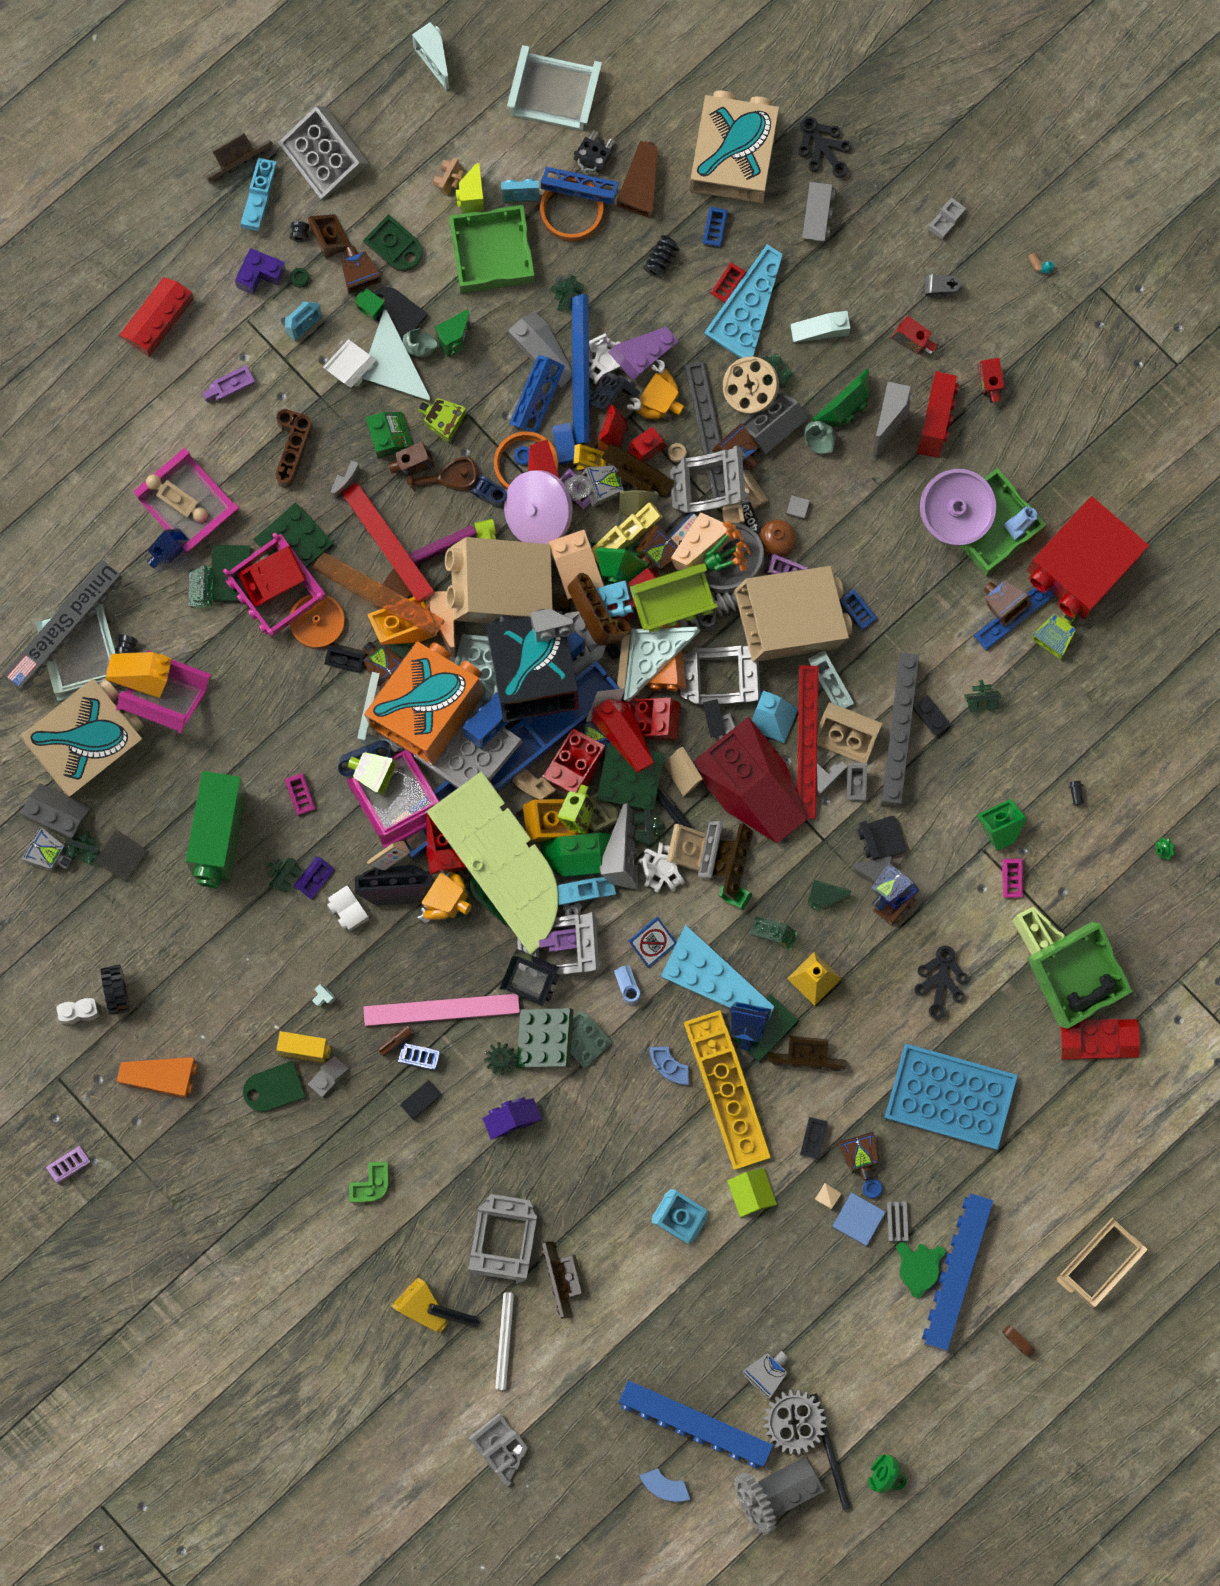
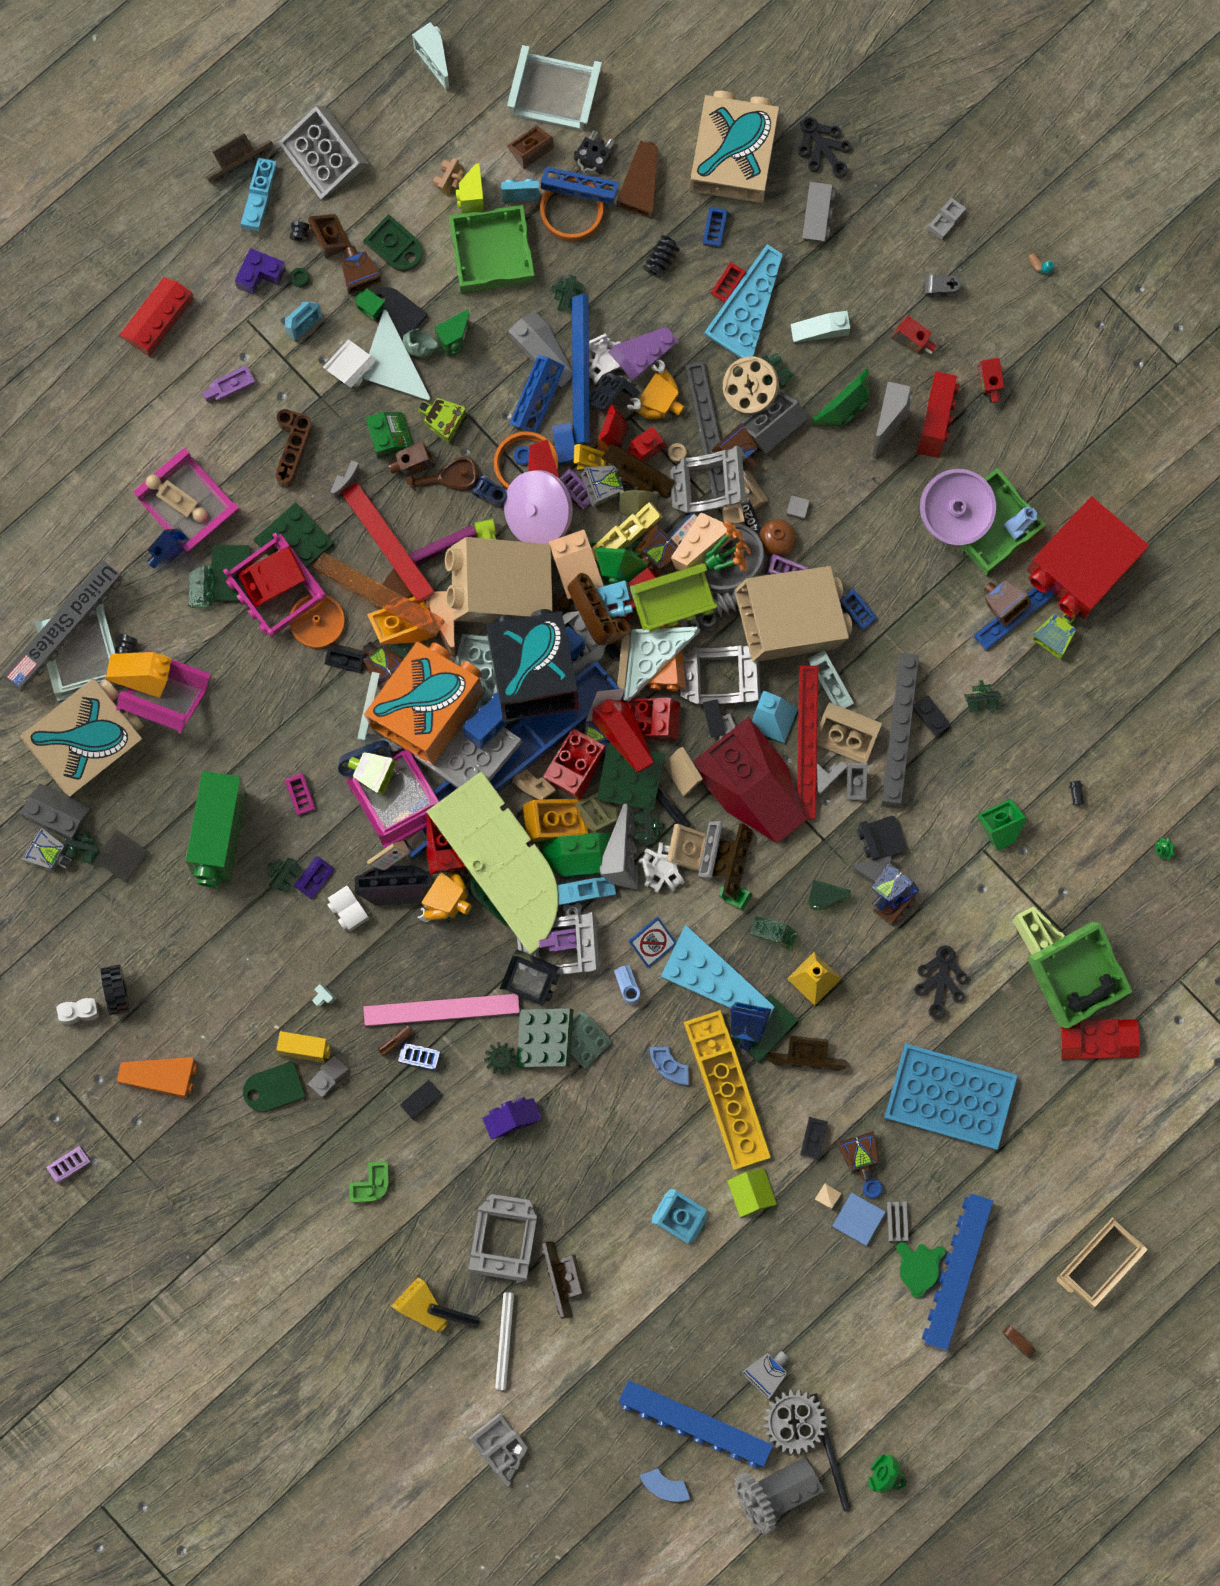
light grey slope [530,608,574,642] -> none
lime torso [557,785,594,834] -> none
clear piece [564,475,592,501] -> none
sand green hair [804,421,836,454] -> none
dark pink slope [1002,858,1023,898] -> none
none -> reddish brown slope [507,126,554,169]

